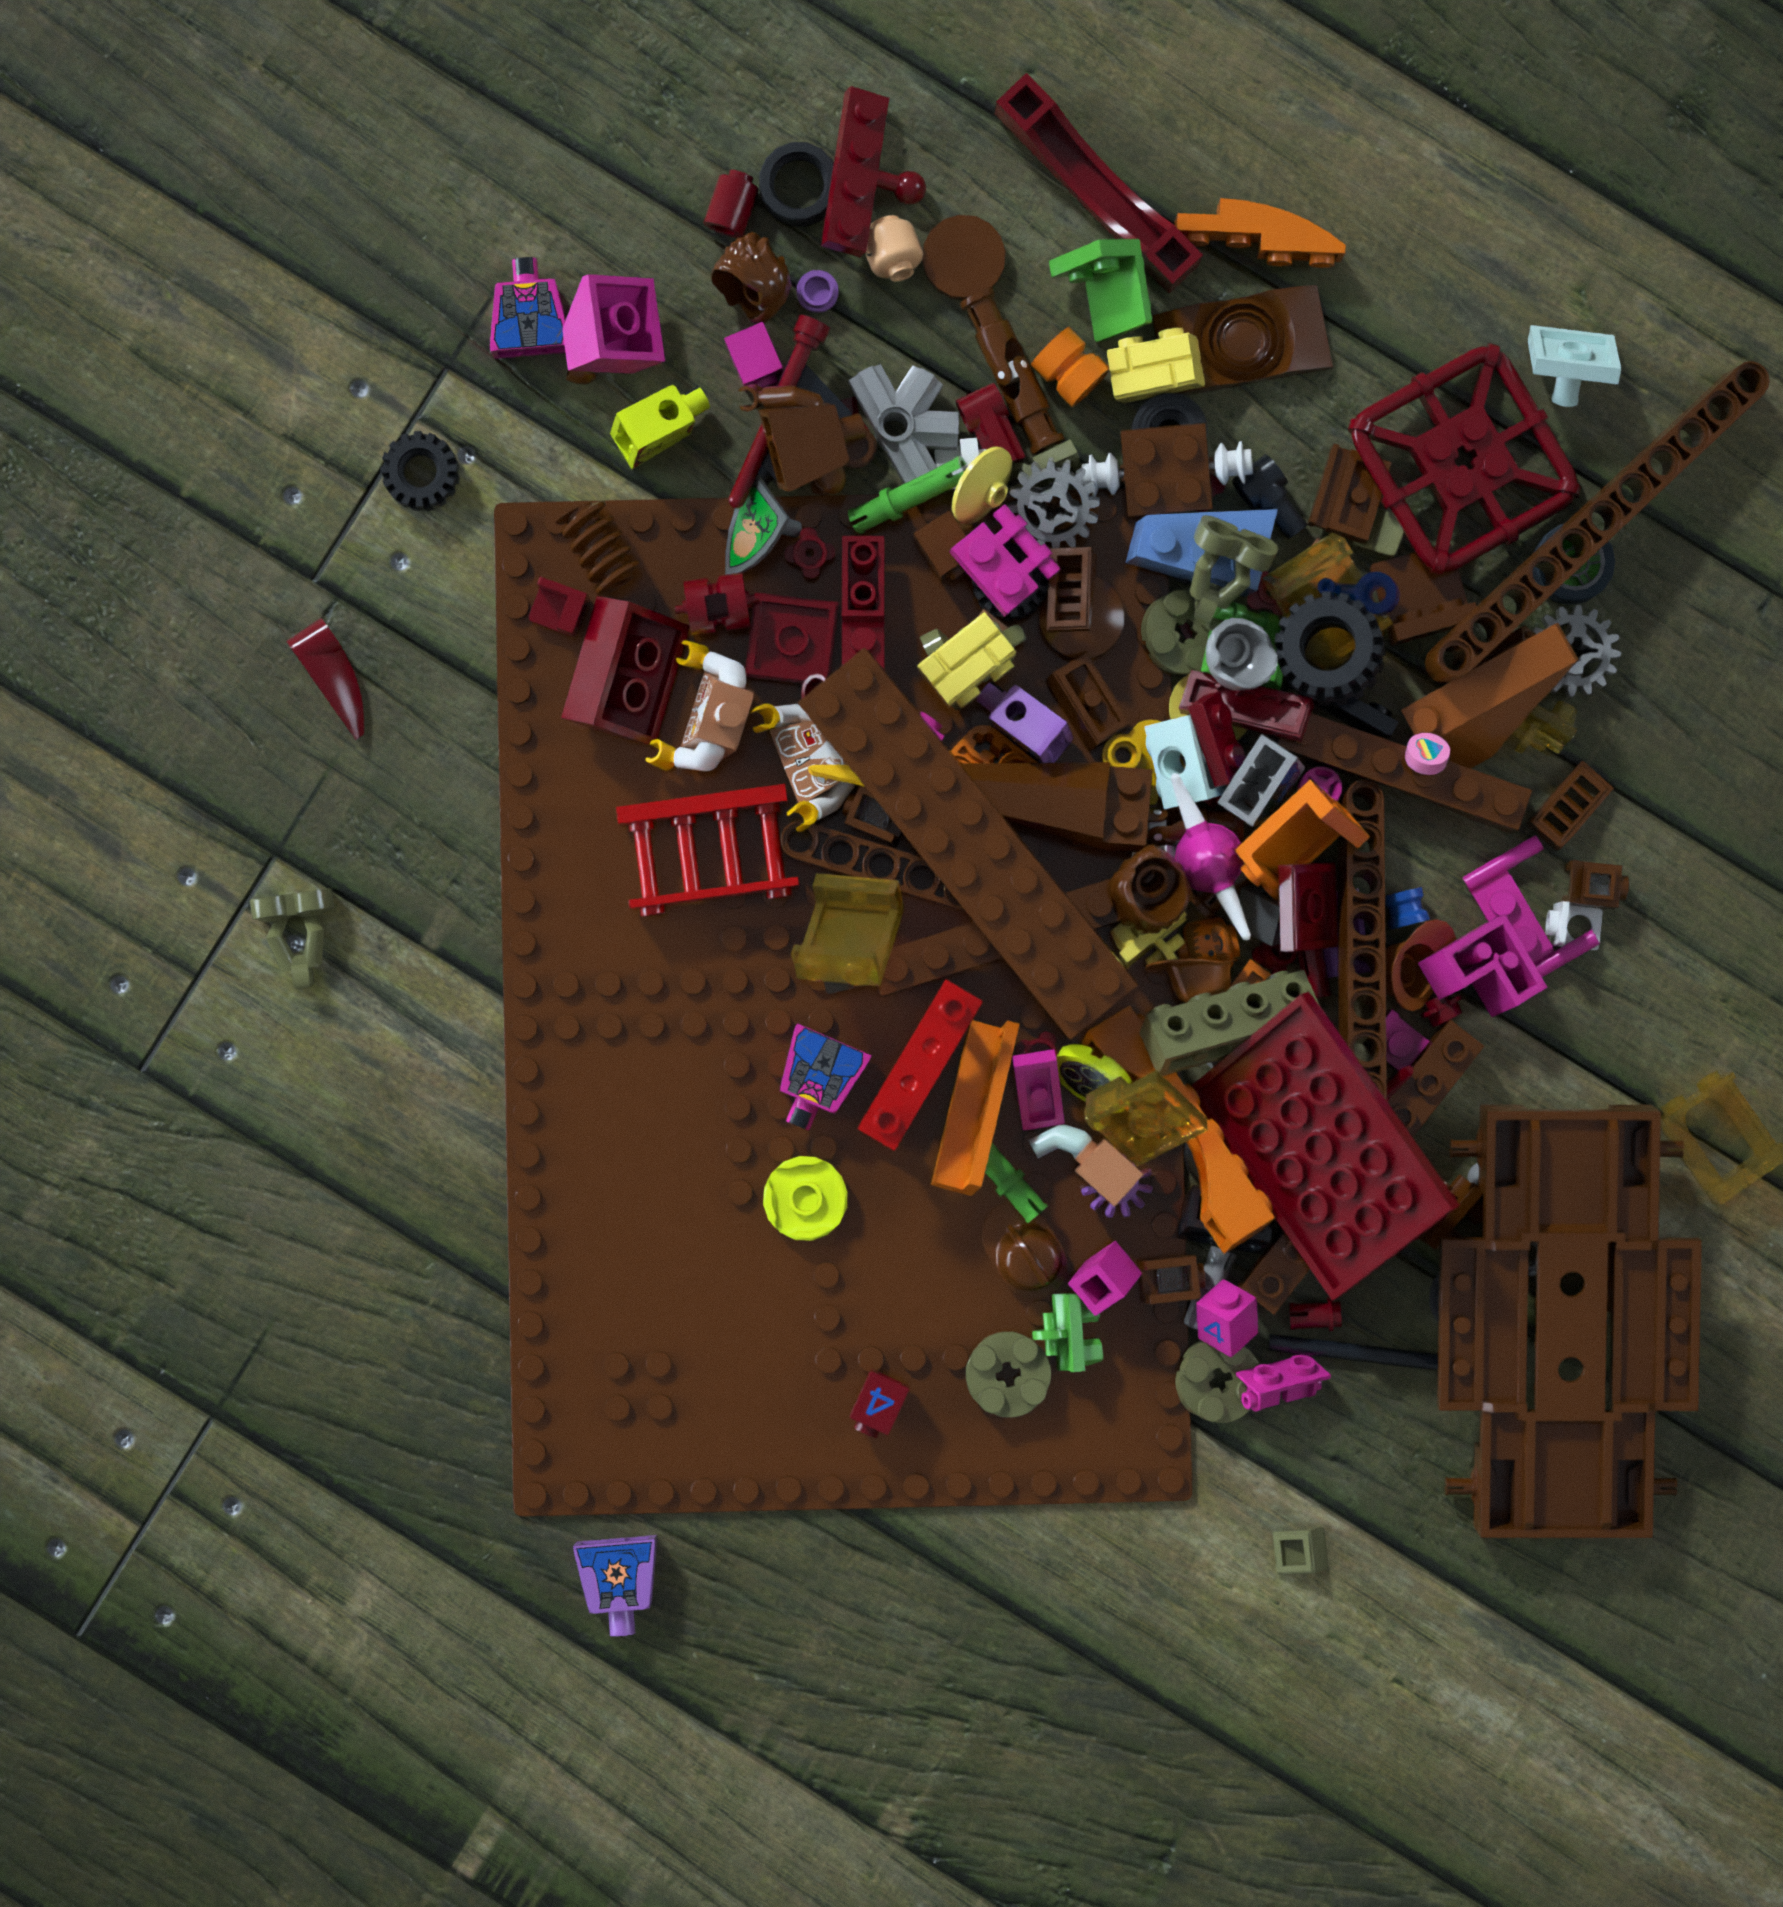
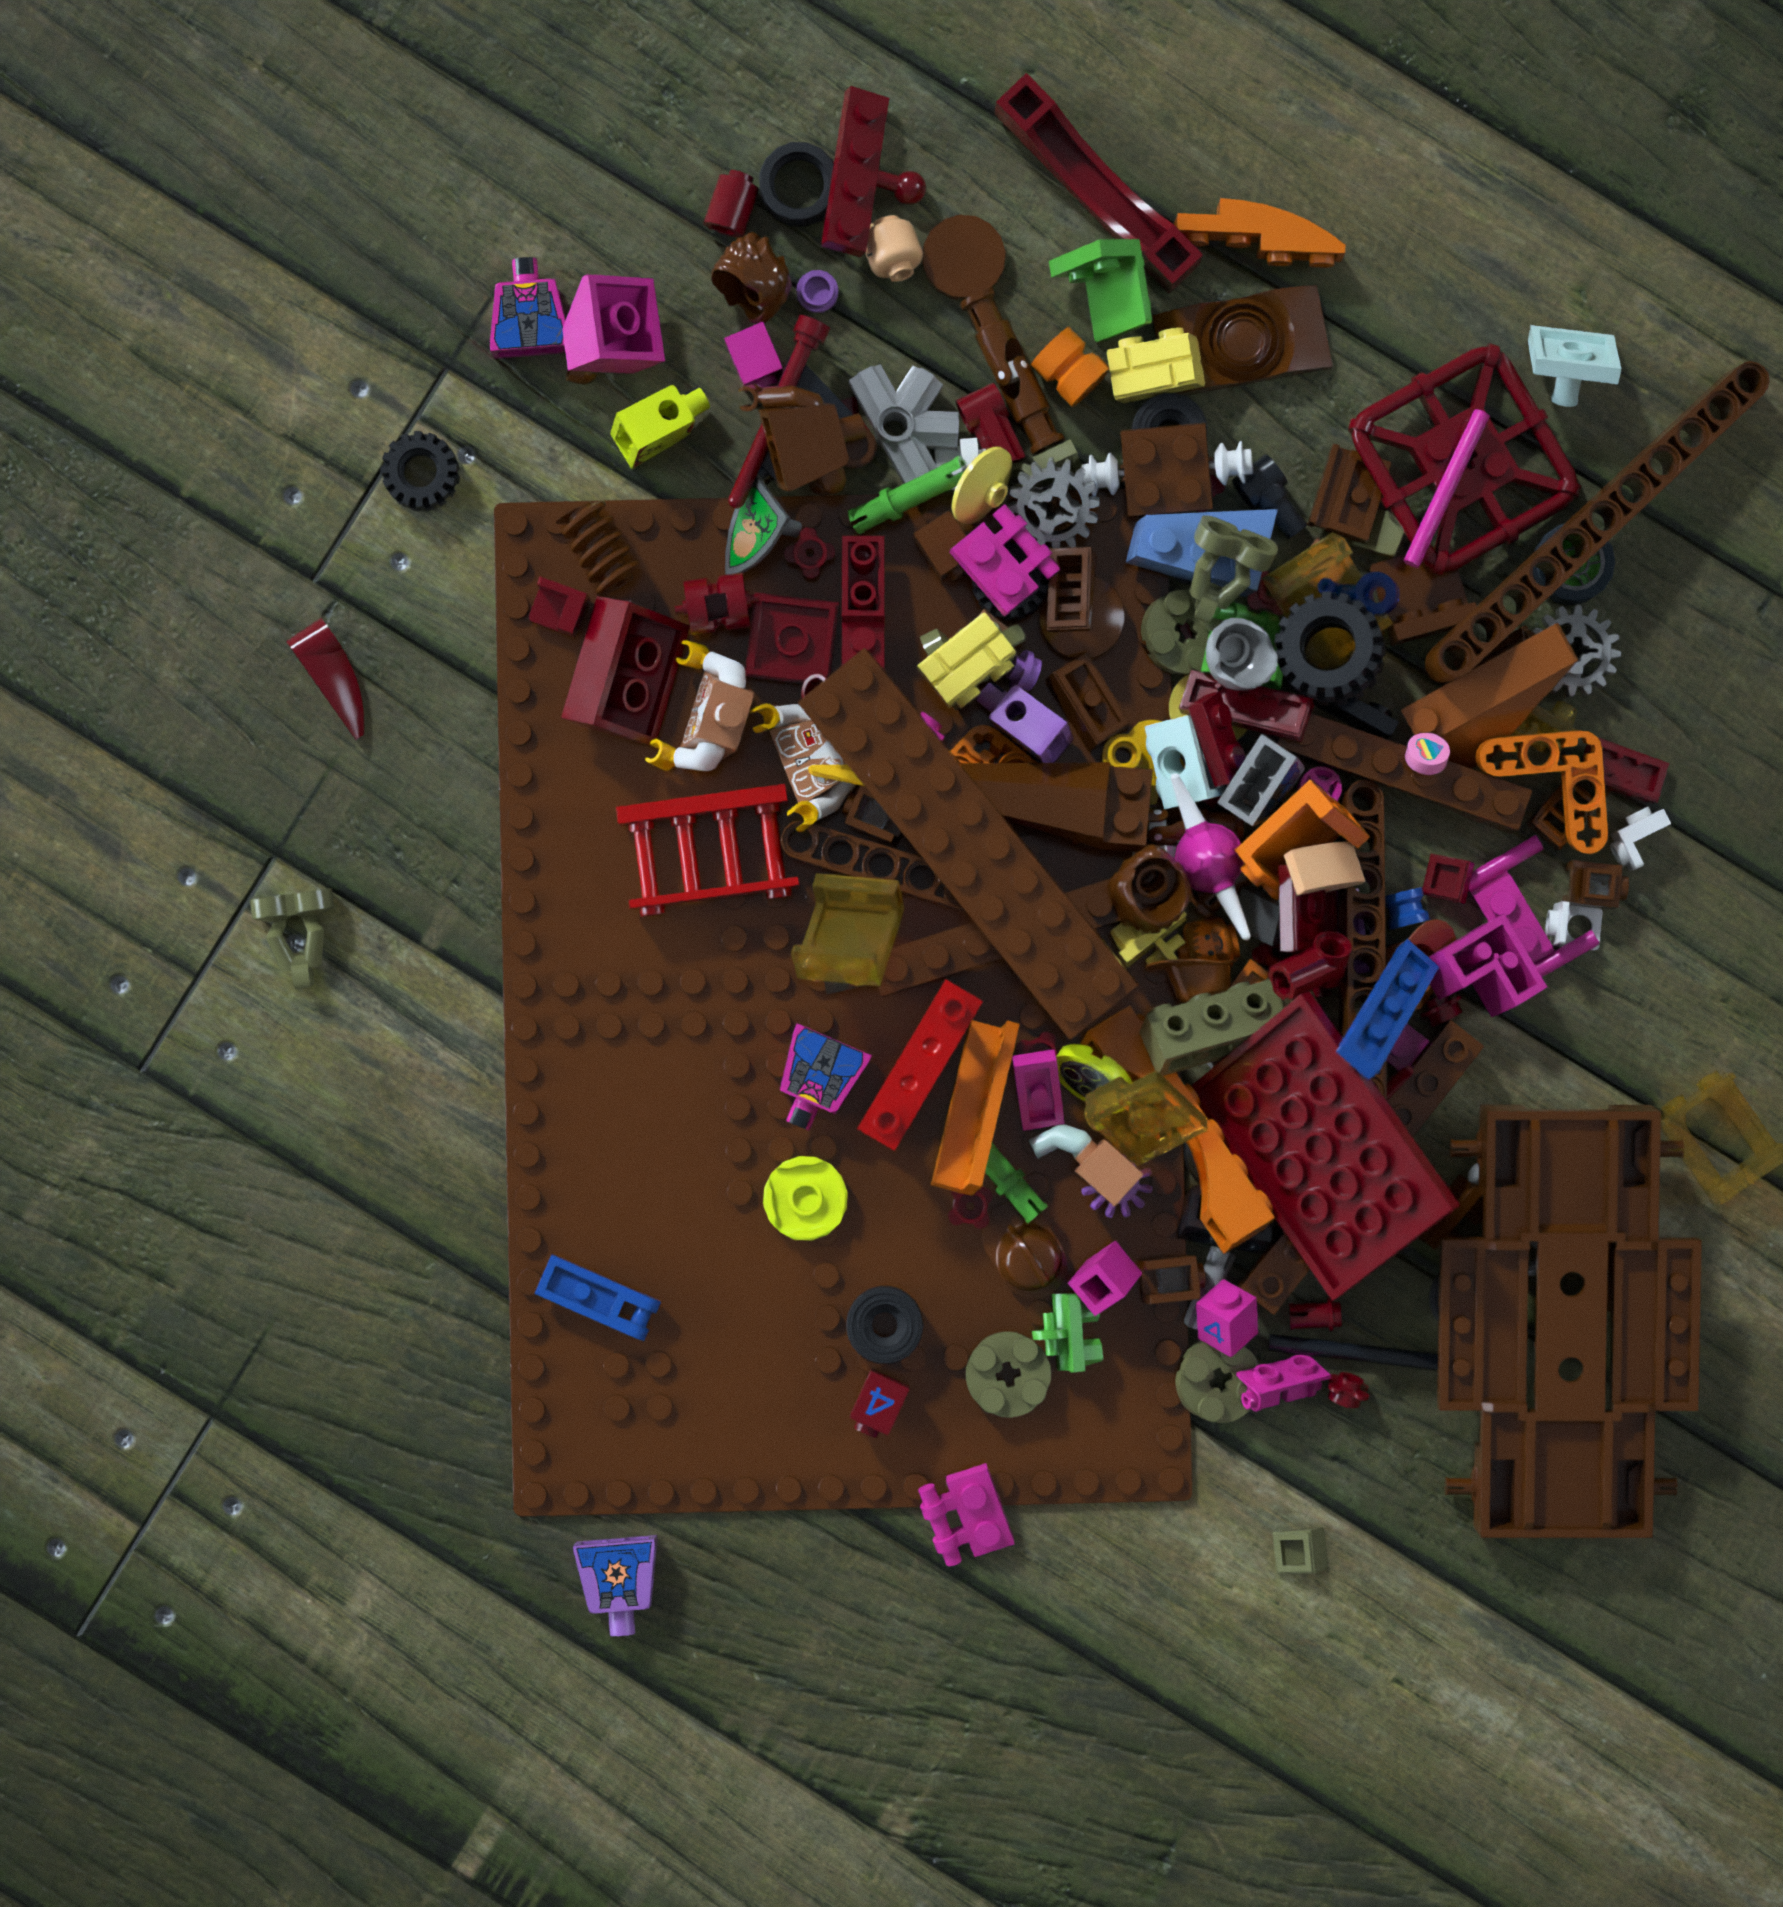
none -> blue plate [534,1254,661,1341]
none -> black tyre [846,1286,923,1364]
none -> dark pink plate [918,1463,1015,1566]
none -> dark red plate [948,1187,993,1229]
none -> medium lavender plate [1006,650,1042,691]
none -> dark red piece [1268,931,1352,1000]
none -> light nougat slope [1284,841,1366,896]
none -> dark red plate [1327,1372,1370,1408]
none -> blue plate [1336,939,1439,1080]
none -> dark pink bar [1403,409,1490,568]
none -> dark red tile [1422,853,1475,904]
none -> orange beam [1475,730,1608,854]
none -> dark red plate [1582,737,1669,804]
none -> white bracket [1610,806,1671,871]

